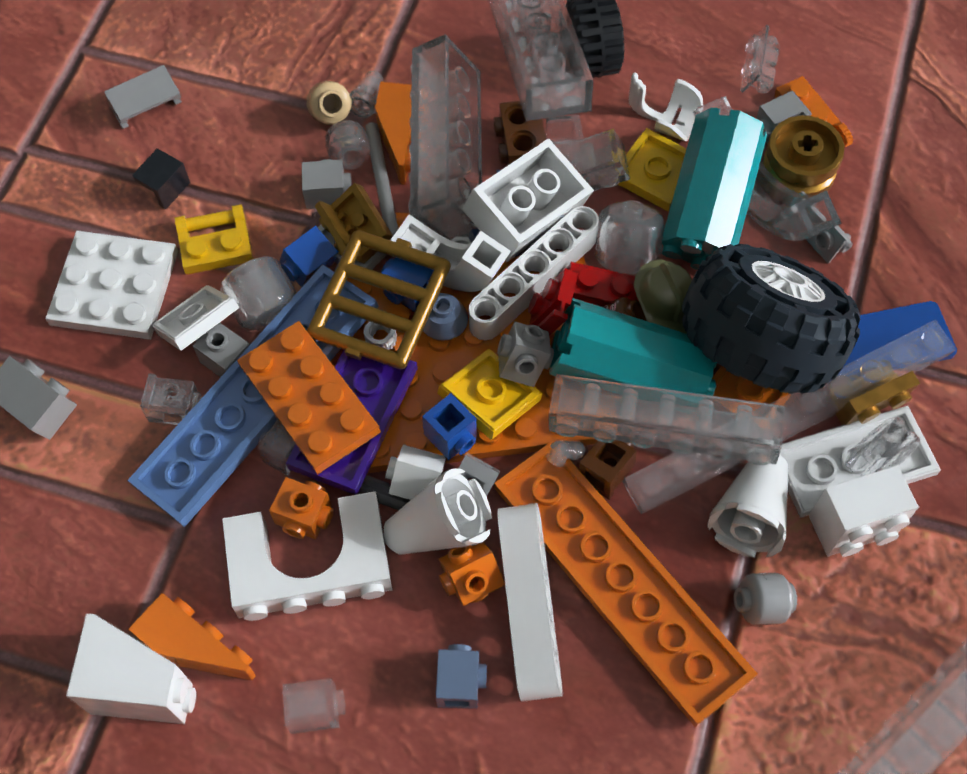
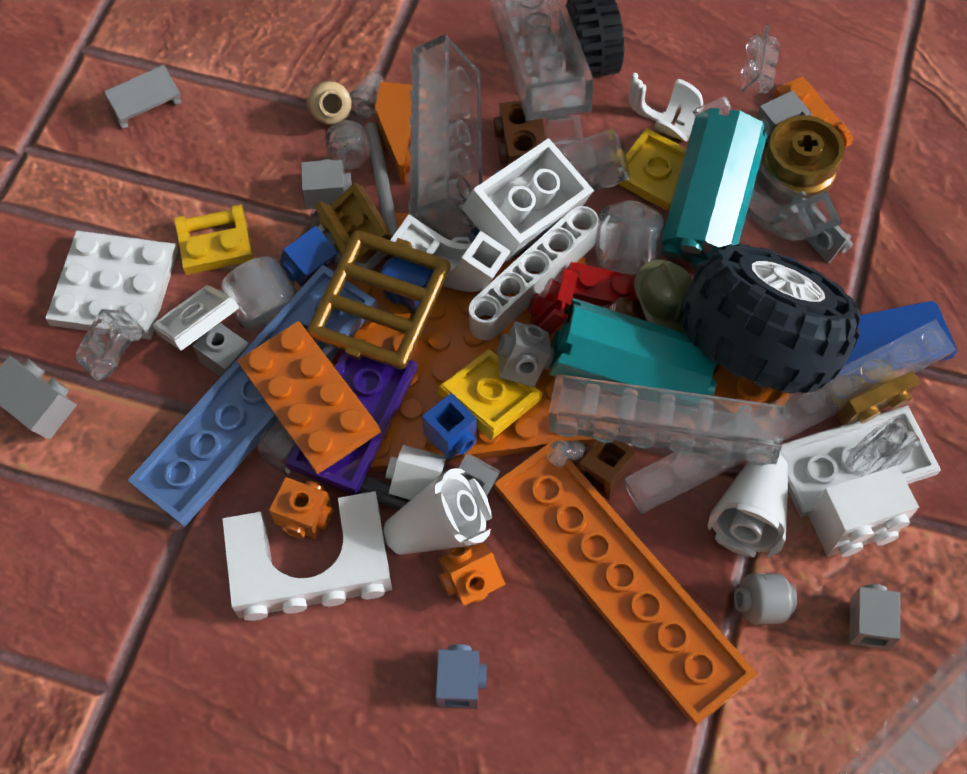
white slope [66,614,196,724] -> none
orange slope [128,593,256,681] -> none
black panel [133,148,190,209] -> none
clear brick [140,374,202,425] -> none
clear brick [283,678,345,734] -> none
white axle [364,322,397,350] -> none
sand blue cone [423,293,468,340] -> none
white beam [498,503,562,702] -> none
none -> clear leg [75,309,145,380]
none -> light grey brick [849,584,900,650]

